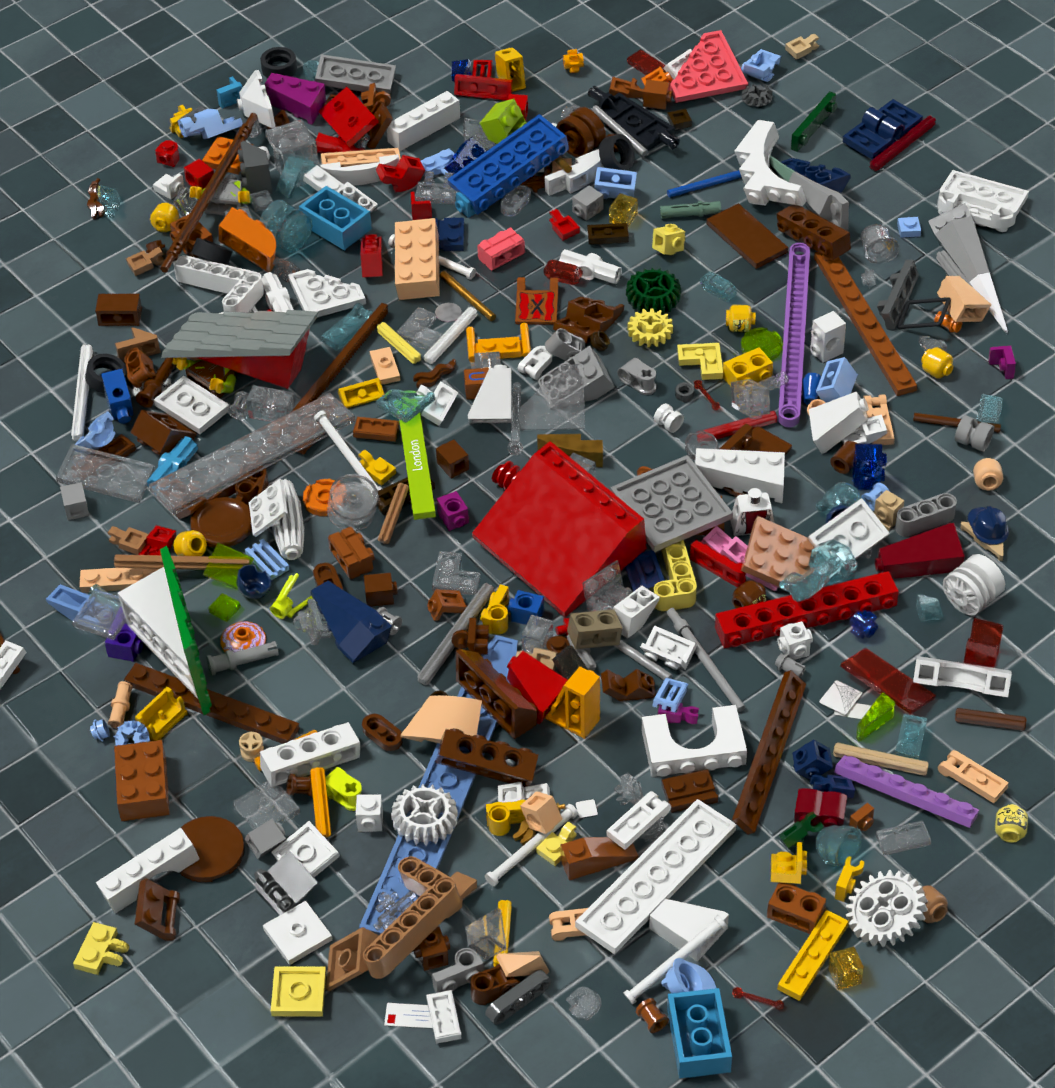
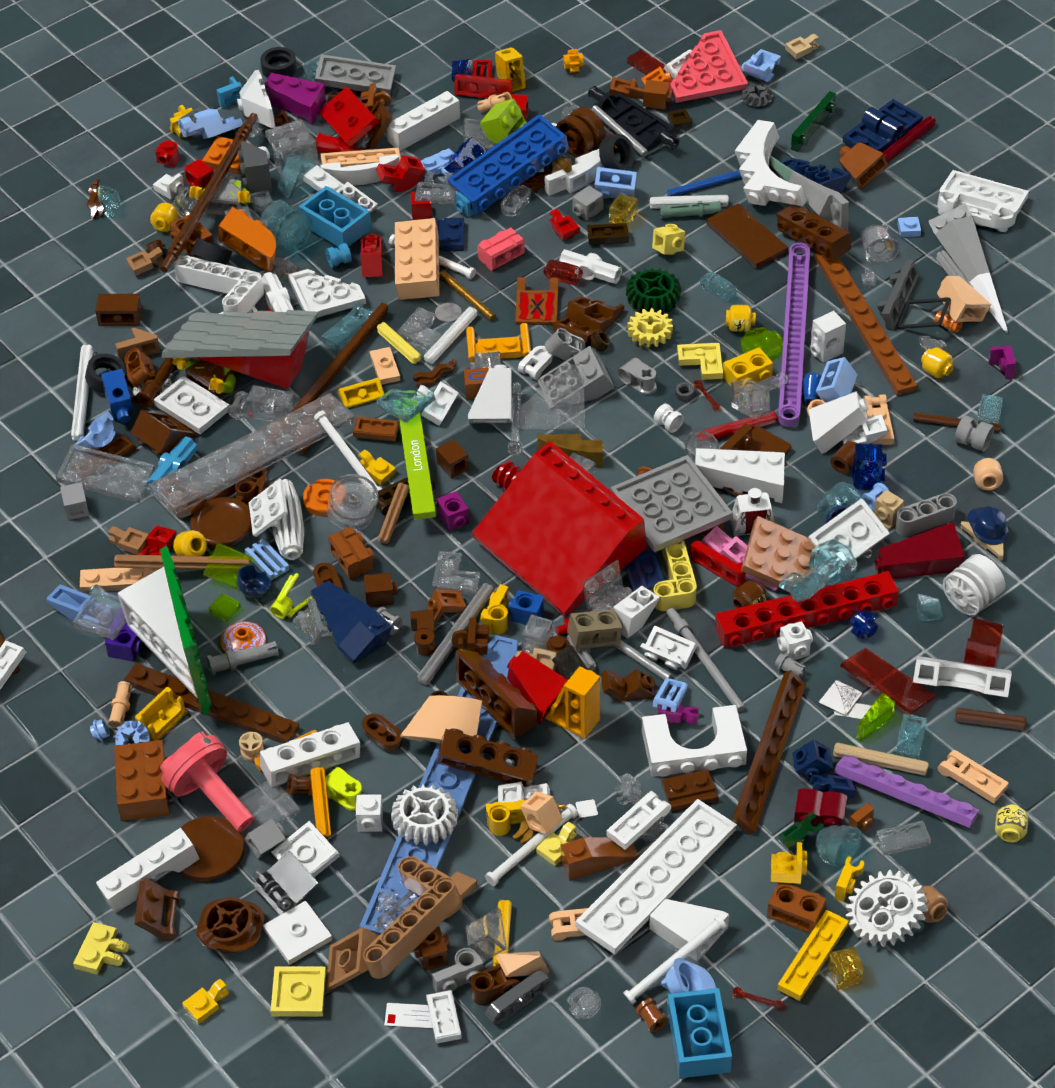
none -> coral piece [160,732,255,832]
none -> yellow plate [182,979,229,1024]
none -> reddish brown piece [196,897,264,954]
none -> dark azure wheel [326,243,352,268]
none -> reddish brown leg [410,610,435,656]
none -> light nougat pin [477,92,512,113]
none -> white axle [650,195,729,209]
none -> dark orange torso [839,142,888,190]

